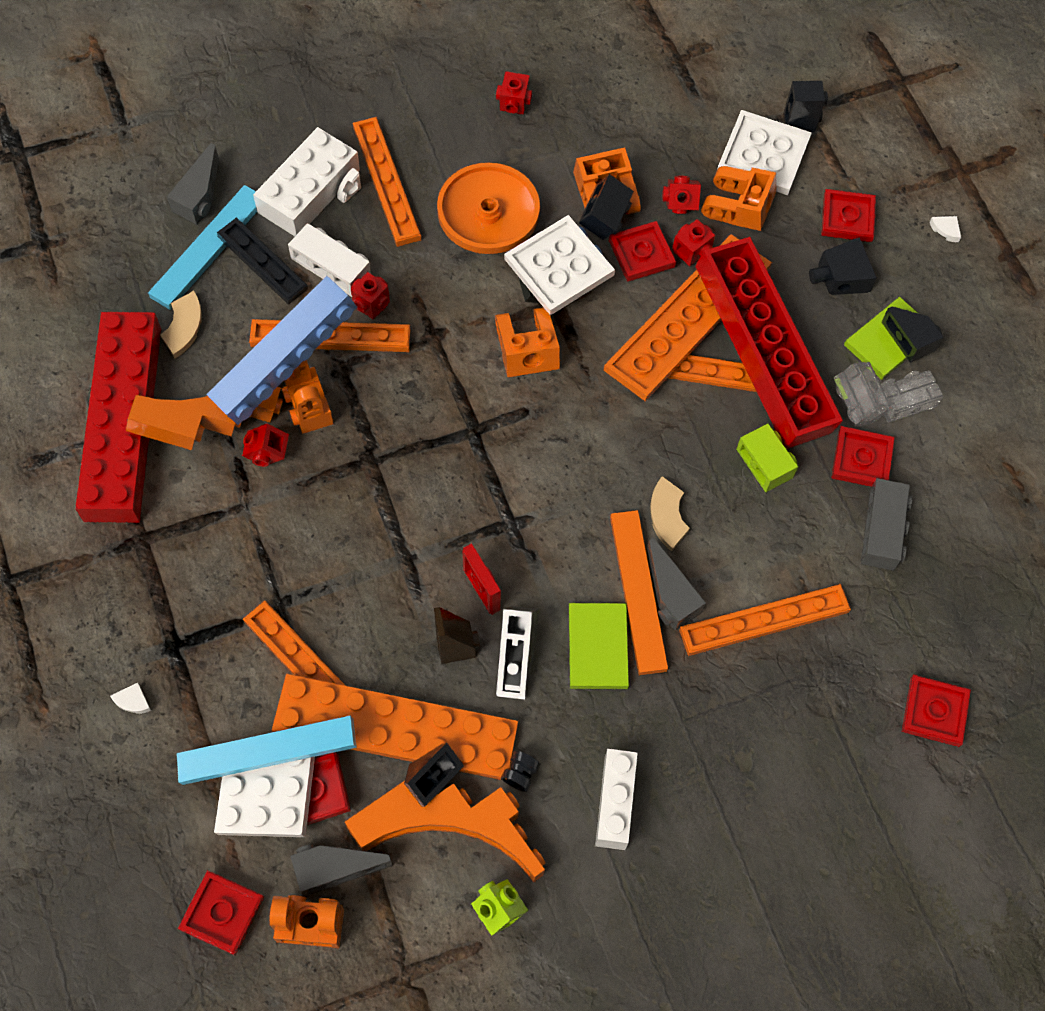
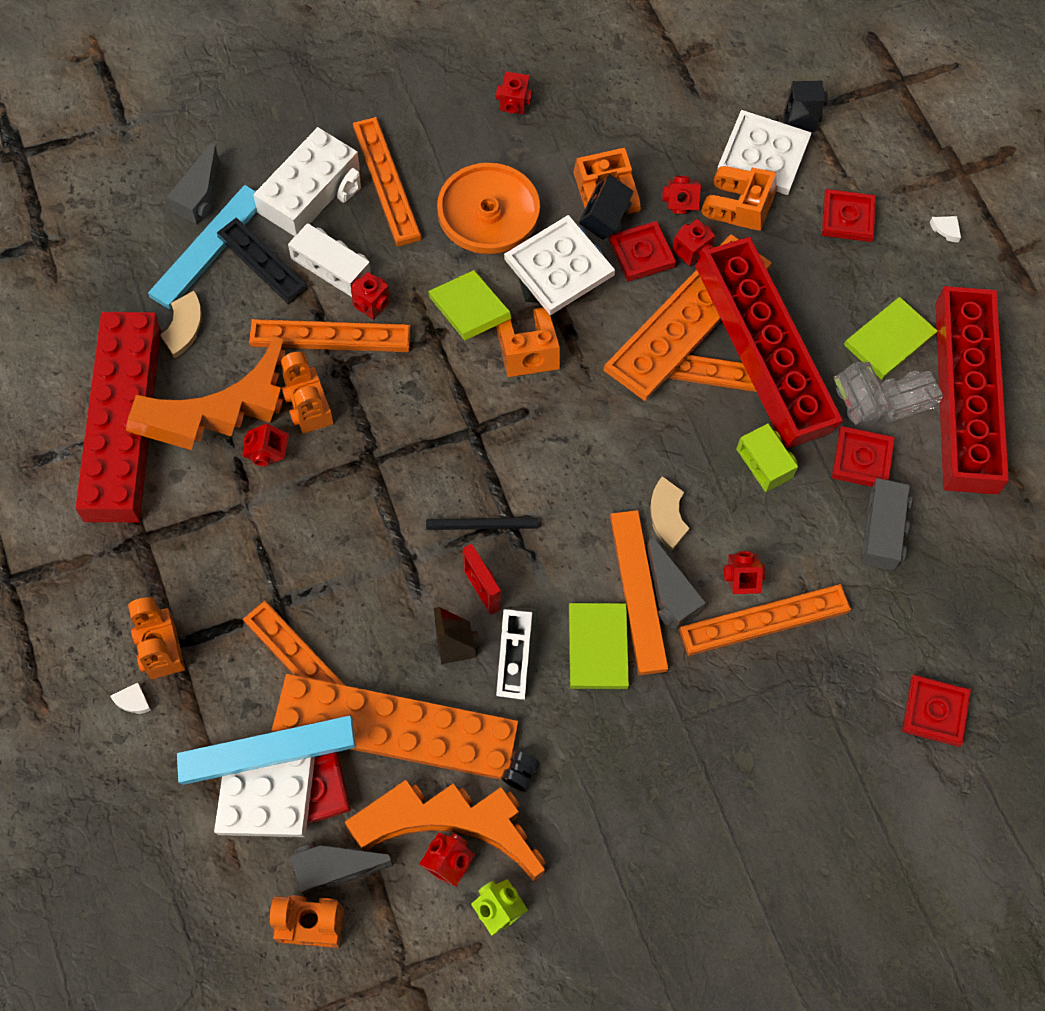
red plate [178,870,264,956] -> none
brick [207,276,357,425] -> none
black slope [404,743,464,807] -> none
white brick [595,749,637,850] -> none
black torso [809,238,877,295] -> none
black slope [882,306,944,363] -> none
none -> orange brick [128,597,185,680]
none -> red brick [419,832,475,887]
none -> black bar [426,517,538,530]
none -> lime tile [428,270,511,341]
none -> red brick [723,551,766,594]
none -> red brick [935,286,1009,495]

